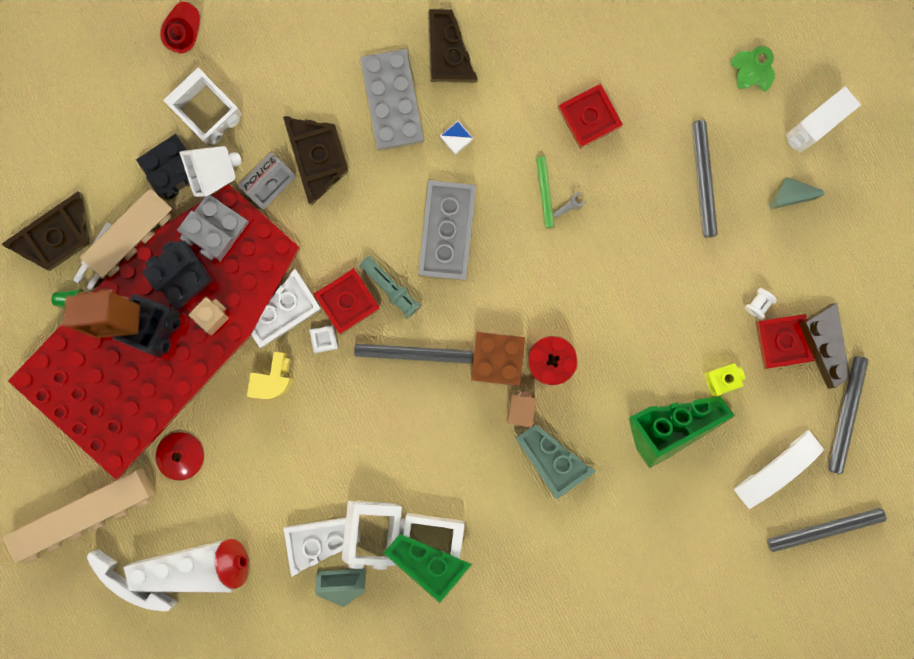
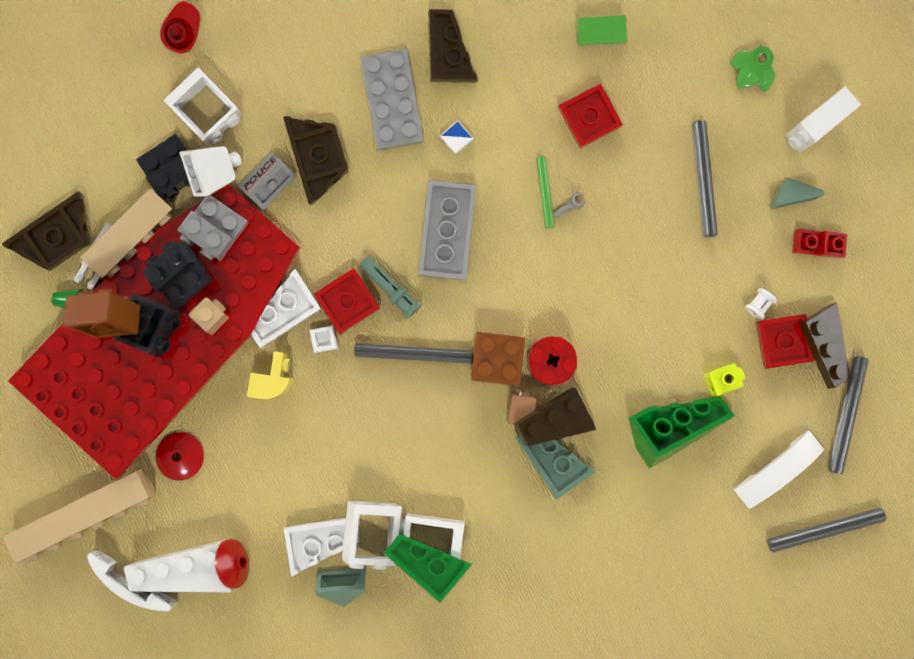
none -> dark brown wing [514,387,596,446]
none -> bright green hinge [576,15,627,46]
none -> red slope [792,229,848,258]

